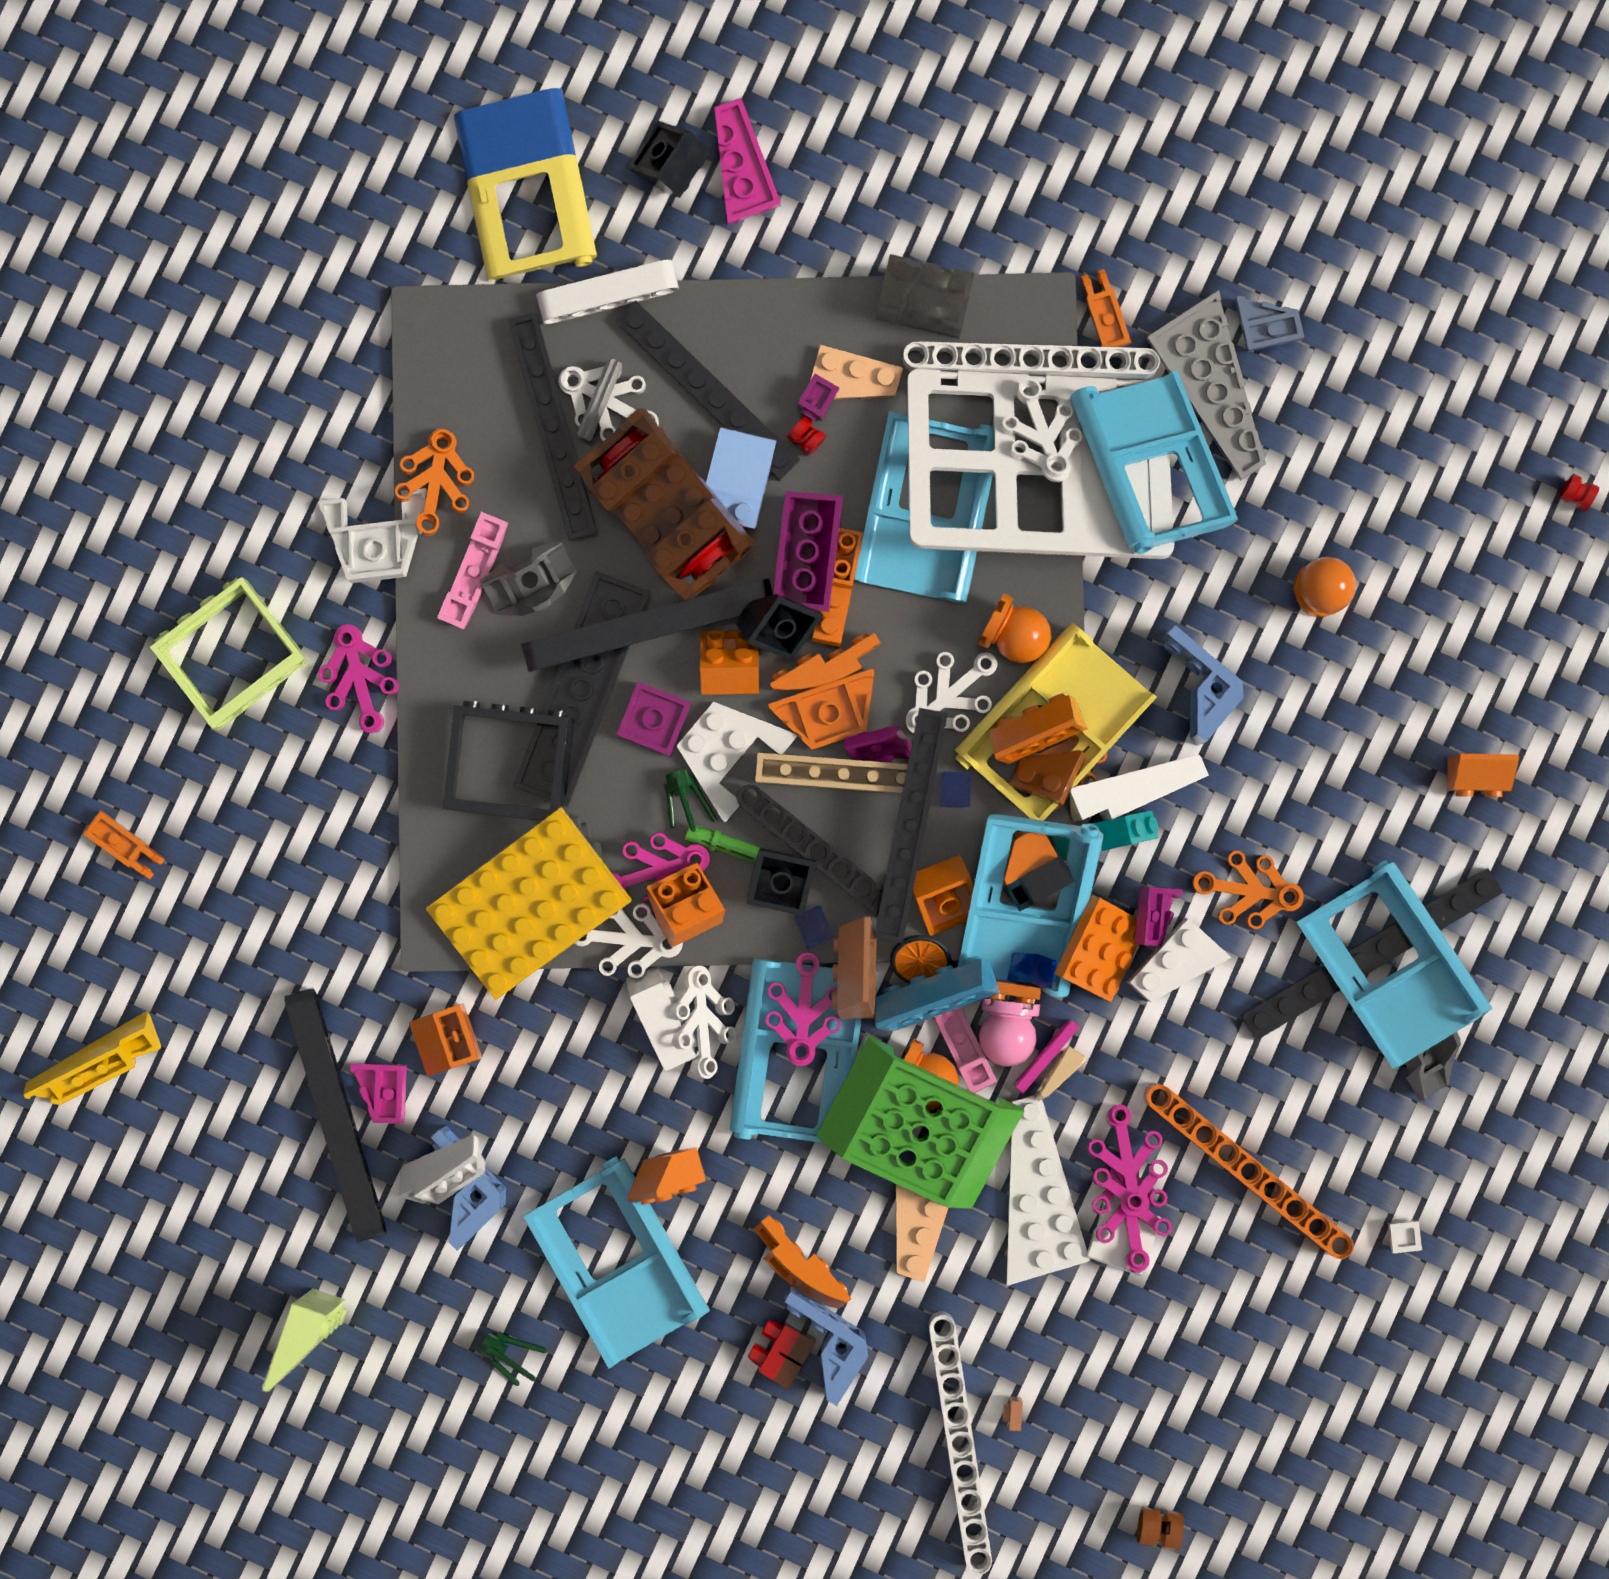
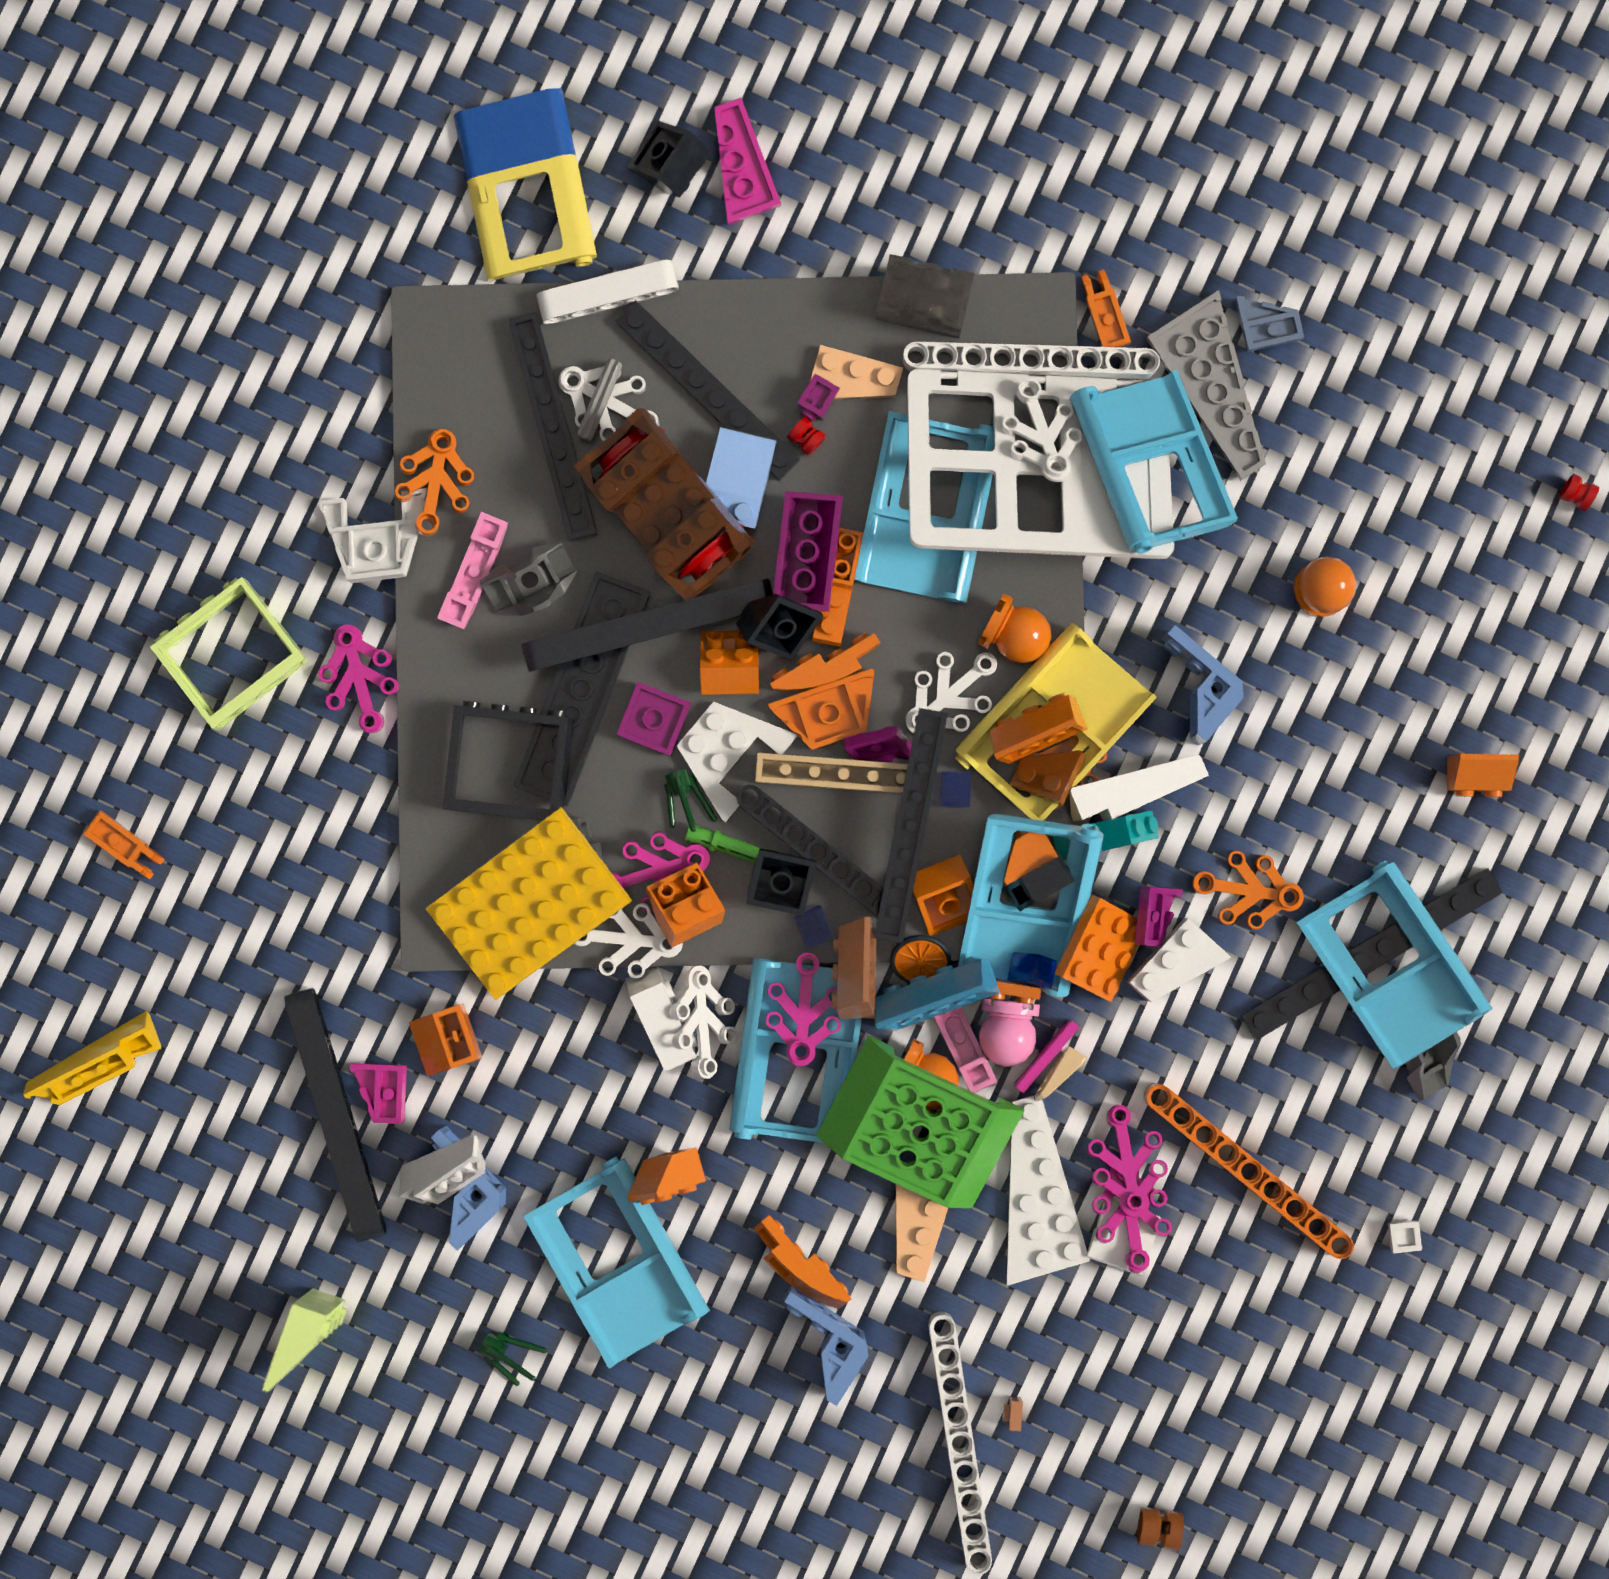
red hips [748,1319,816,1390] -> none

